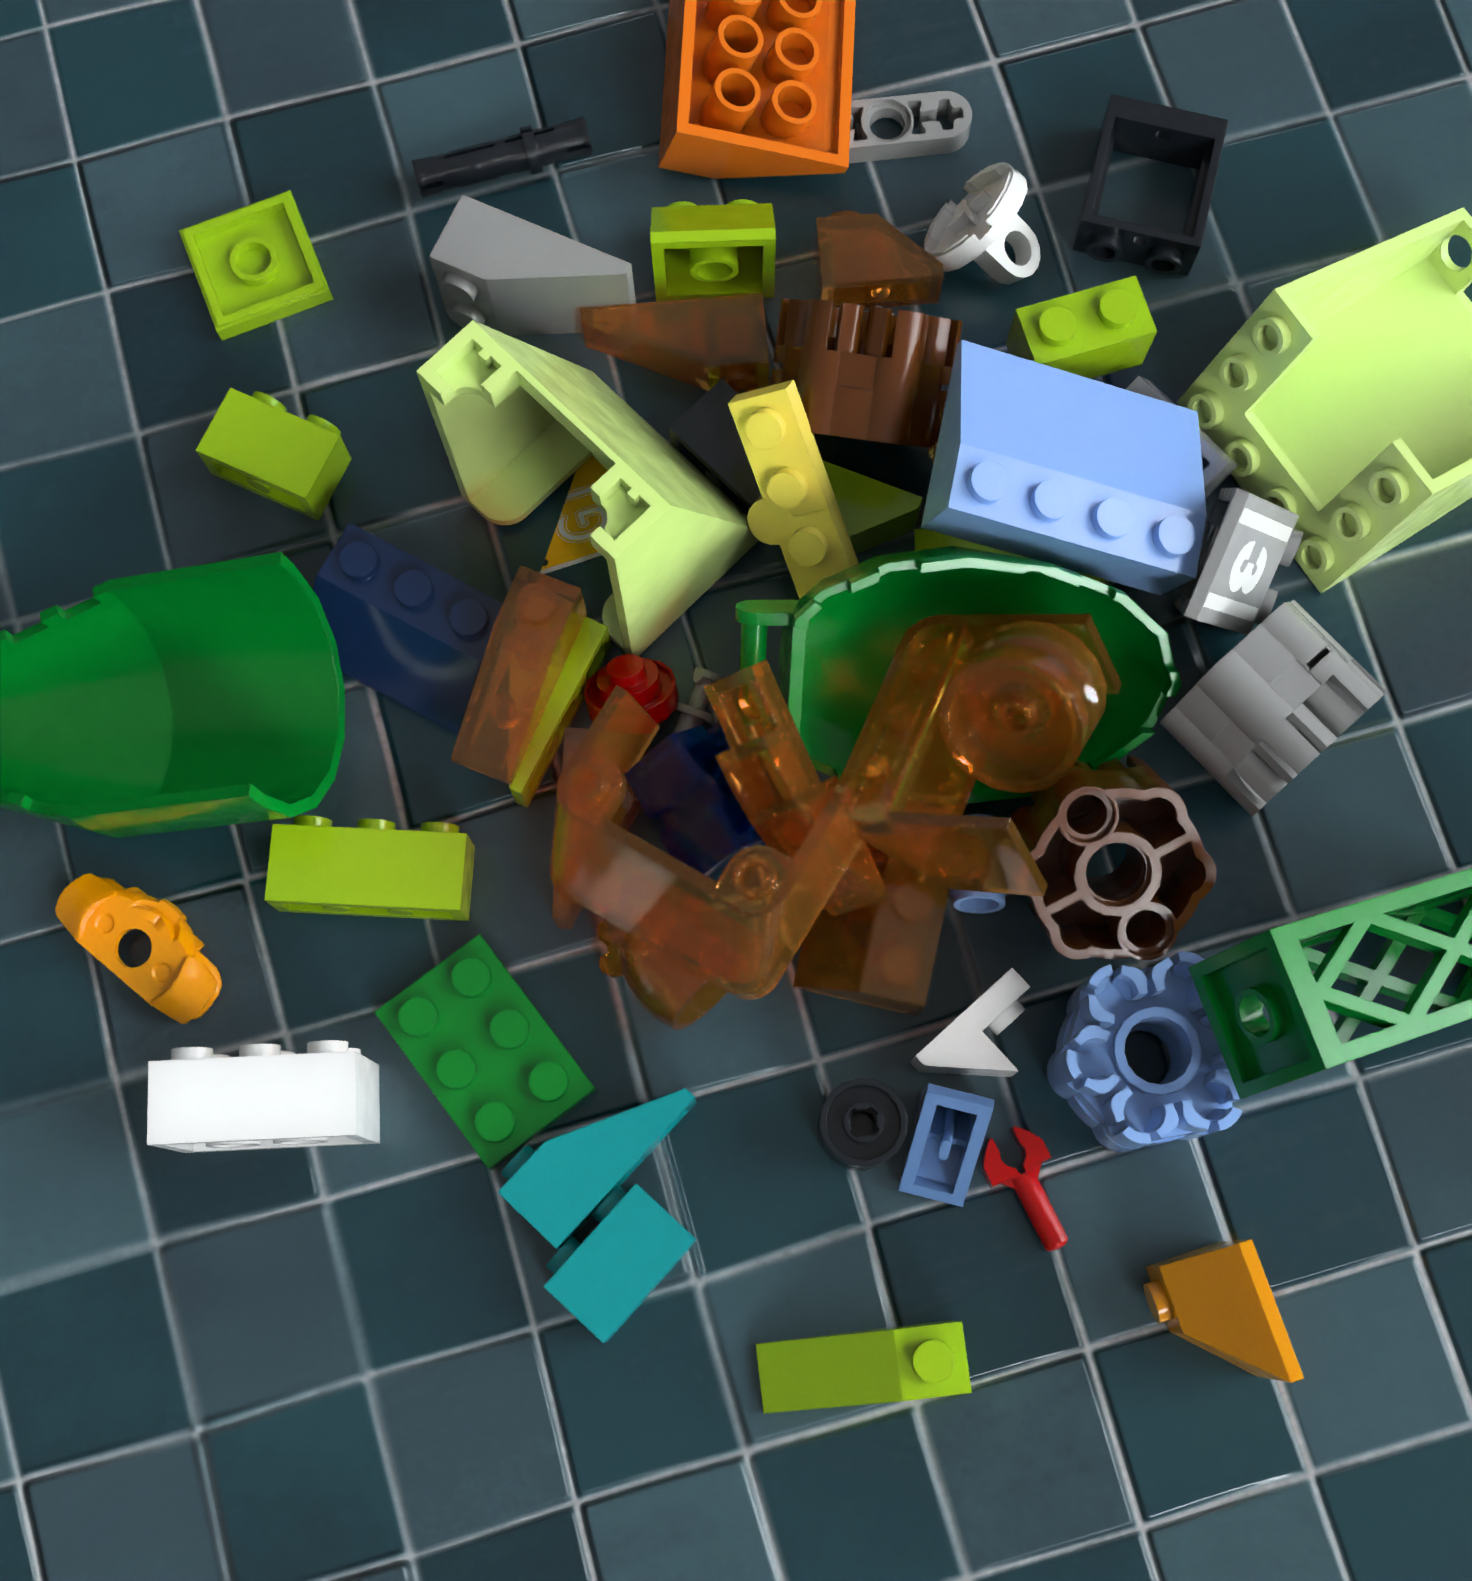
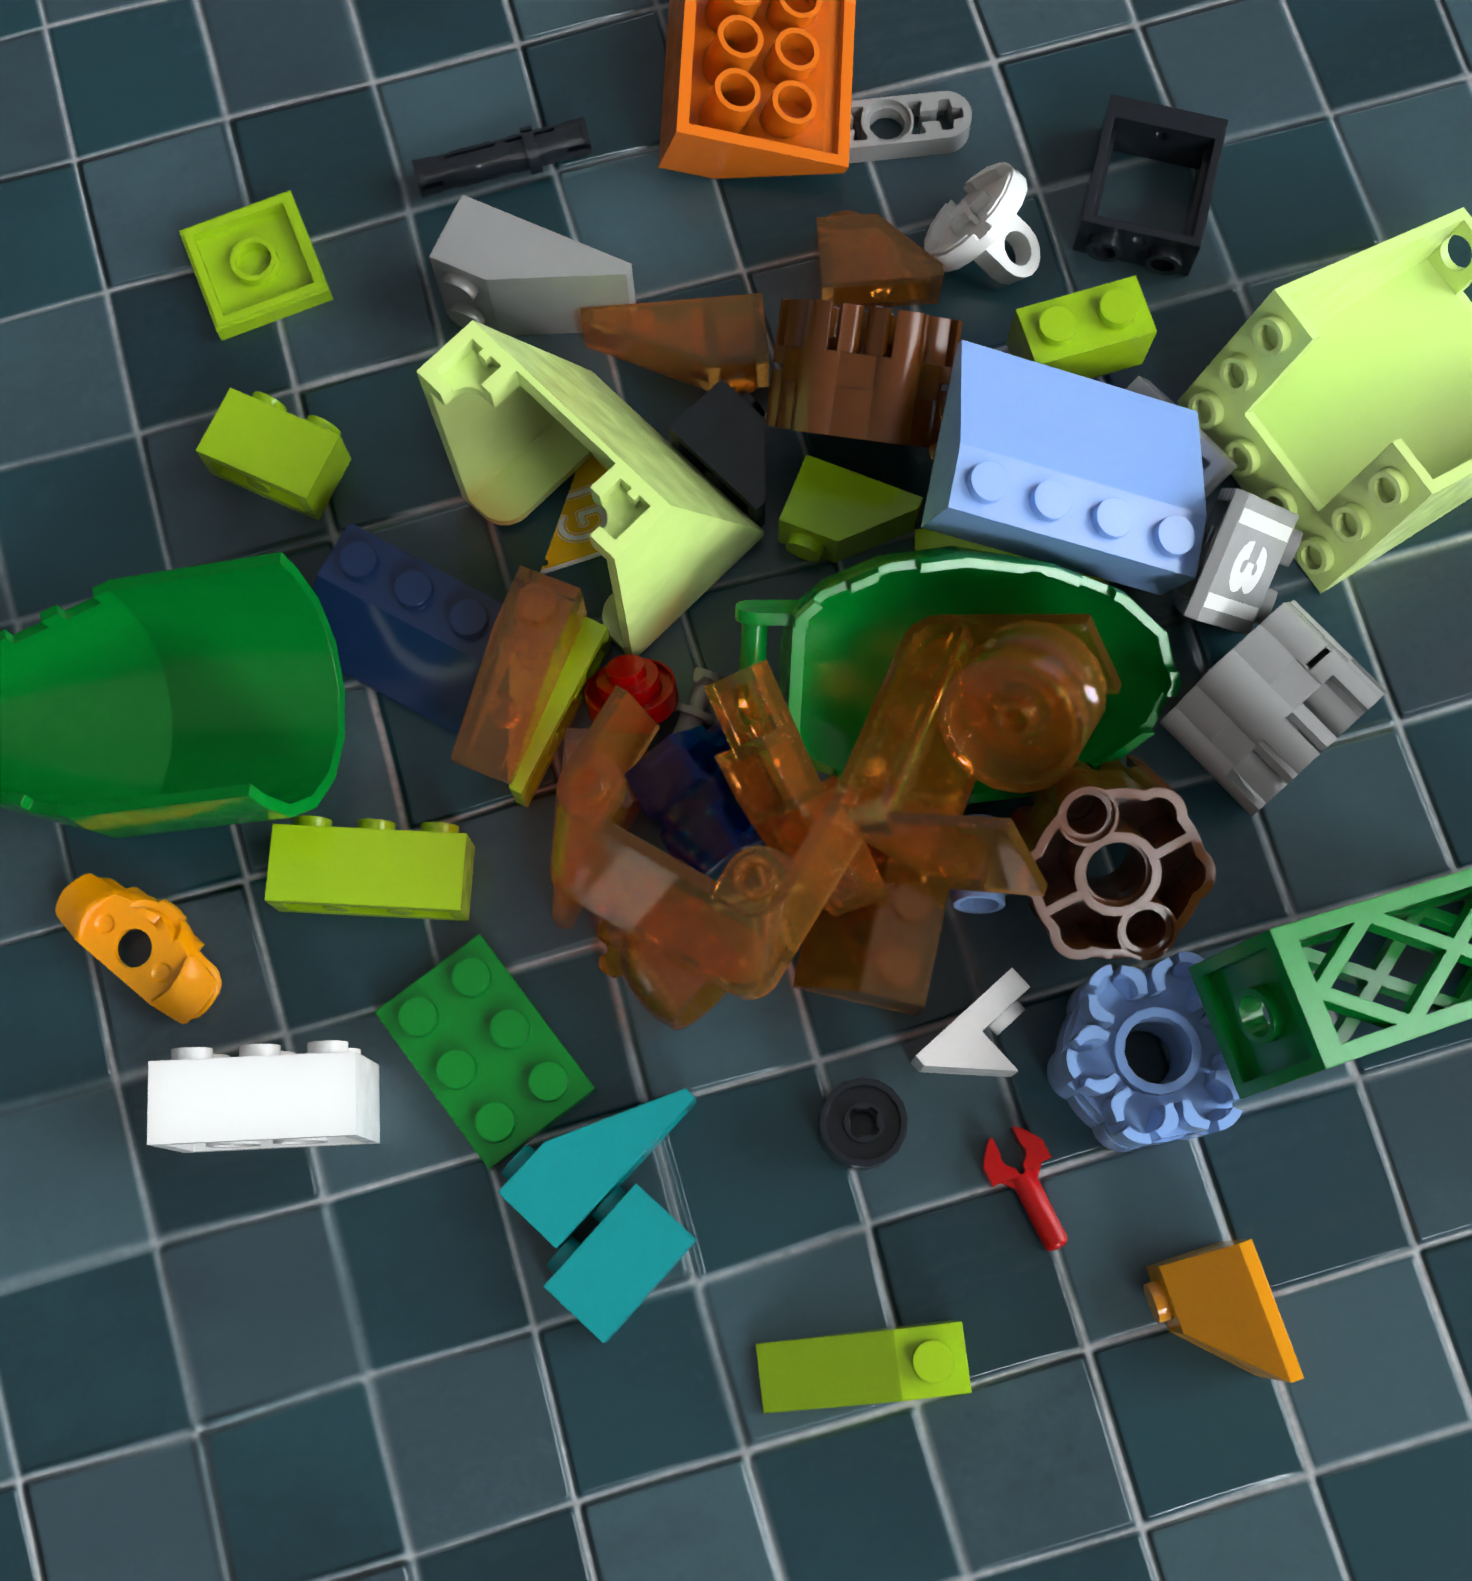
lime slope [650,199,776,302] -> none
light yellow hinge [728,380,859,599] -> none
medium blue slope [898,1083,994,1207] -> none

